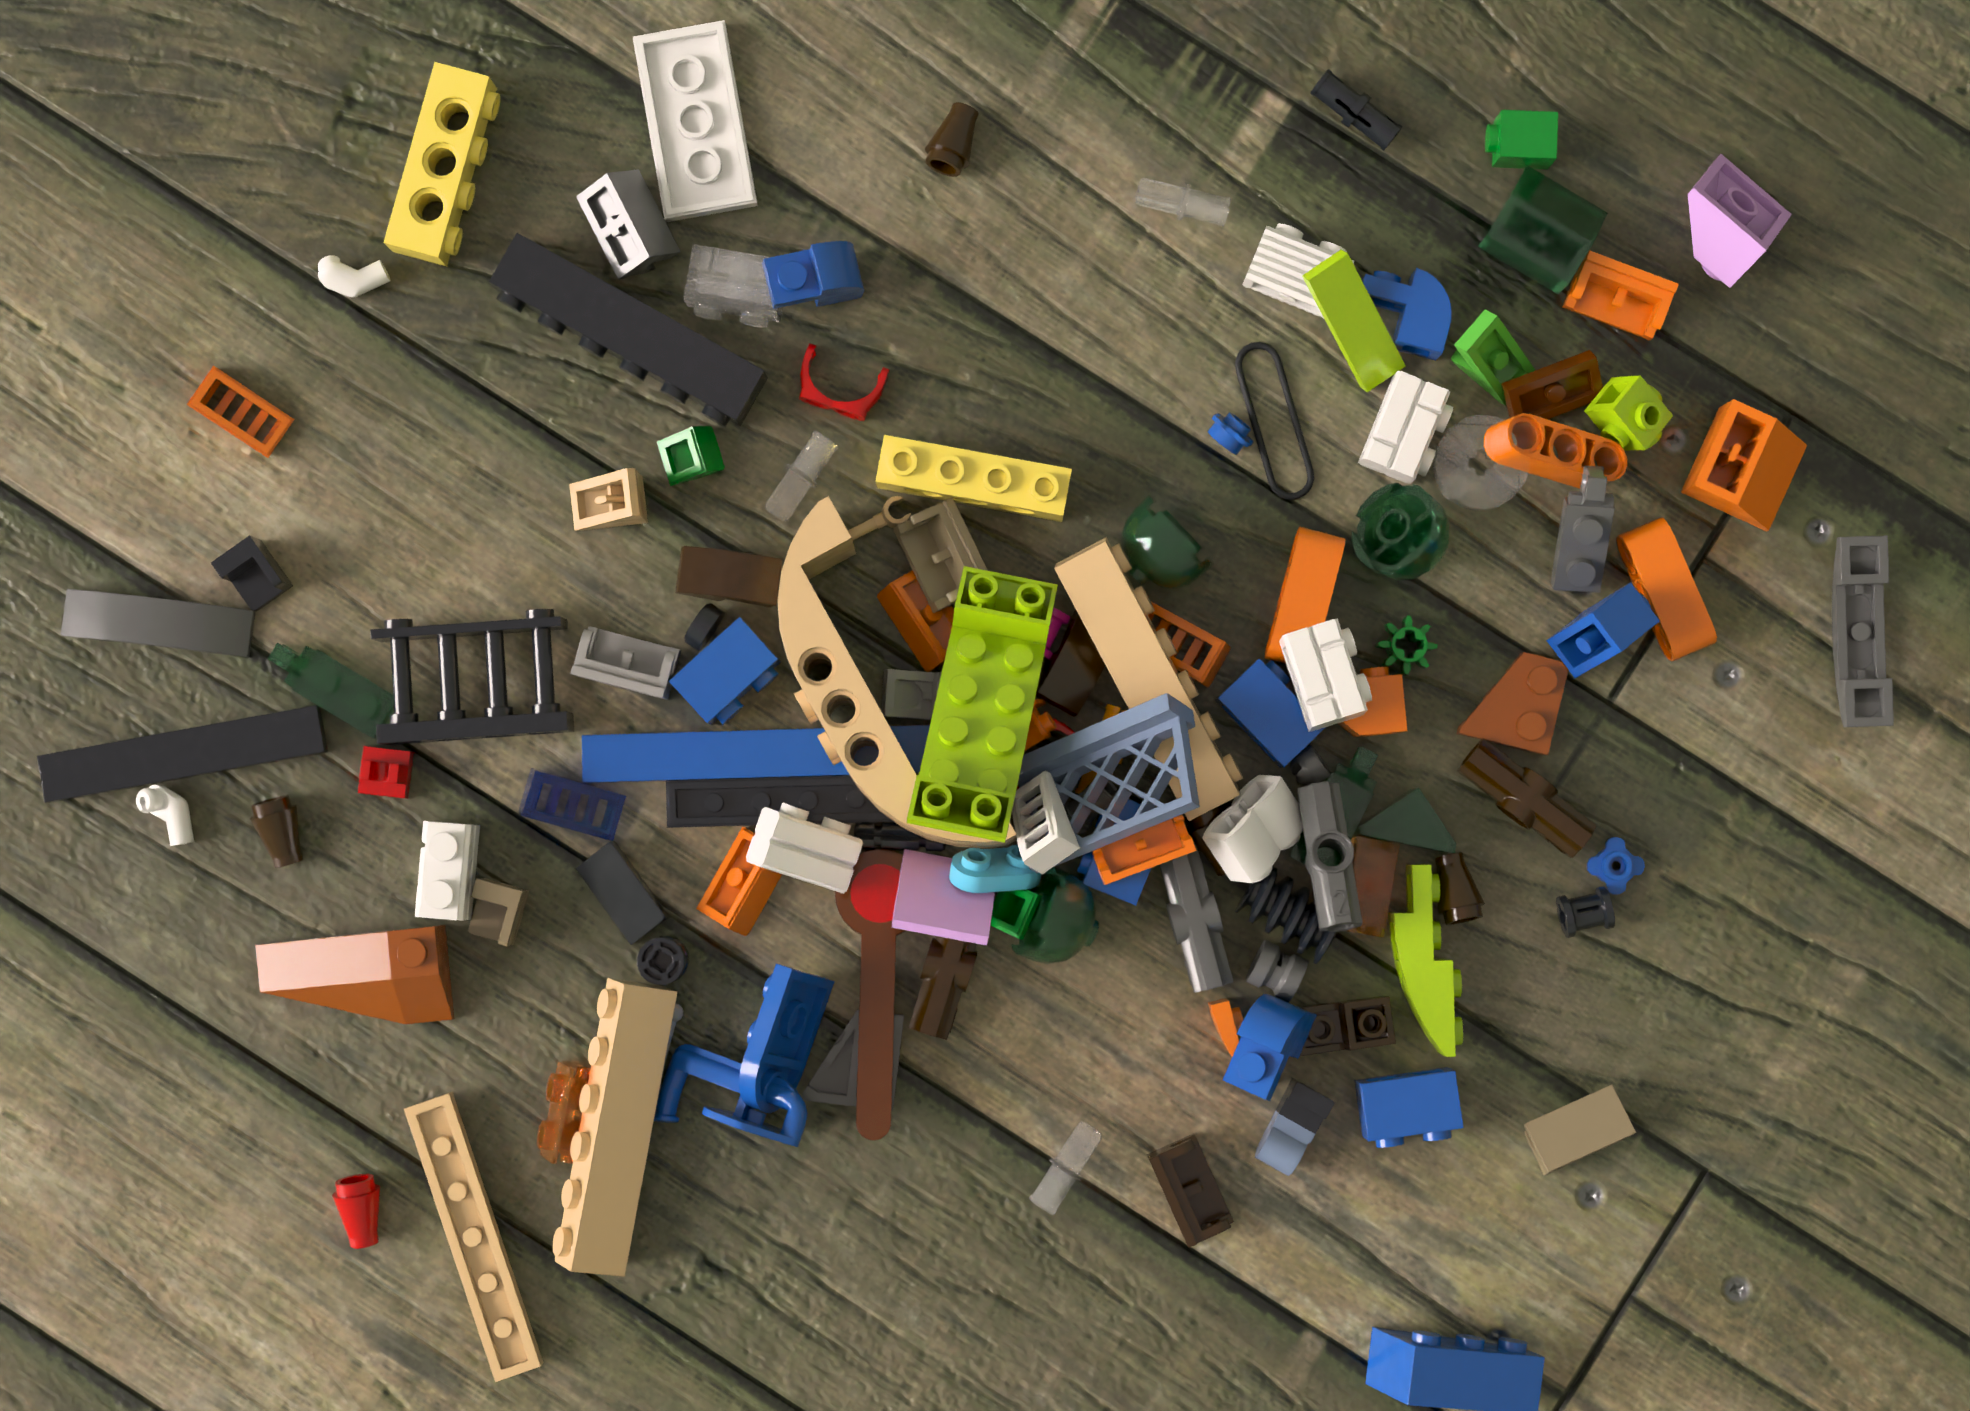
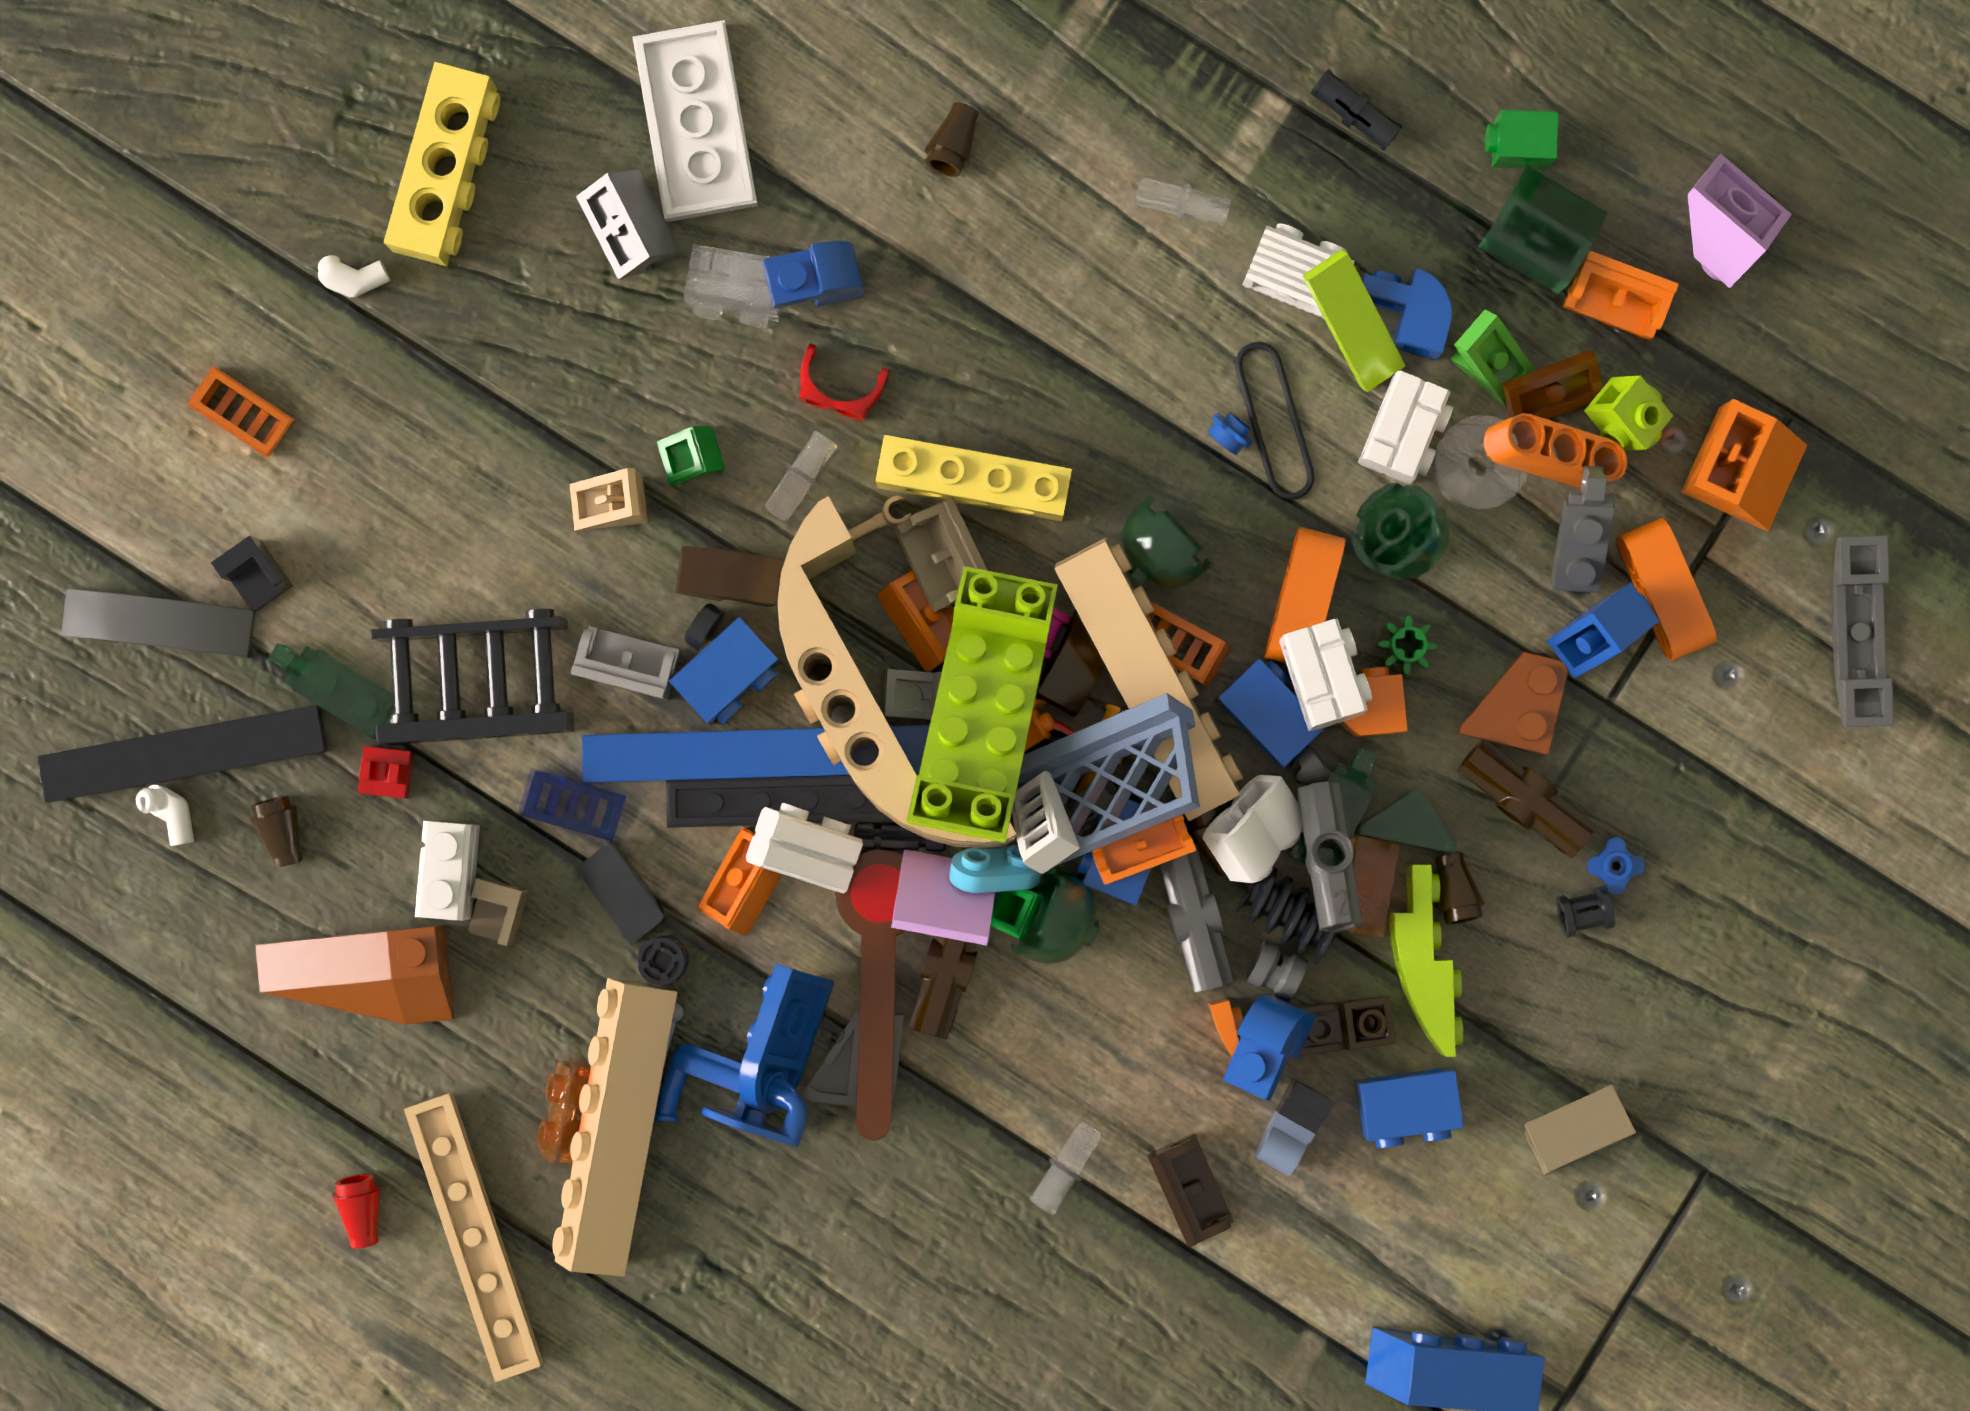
black brick [489,233,768,427] -> none

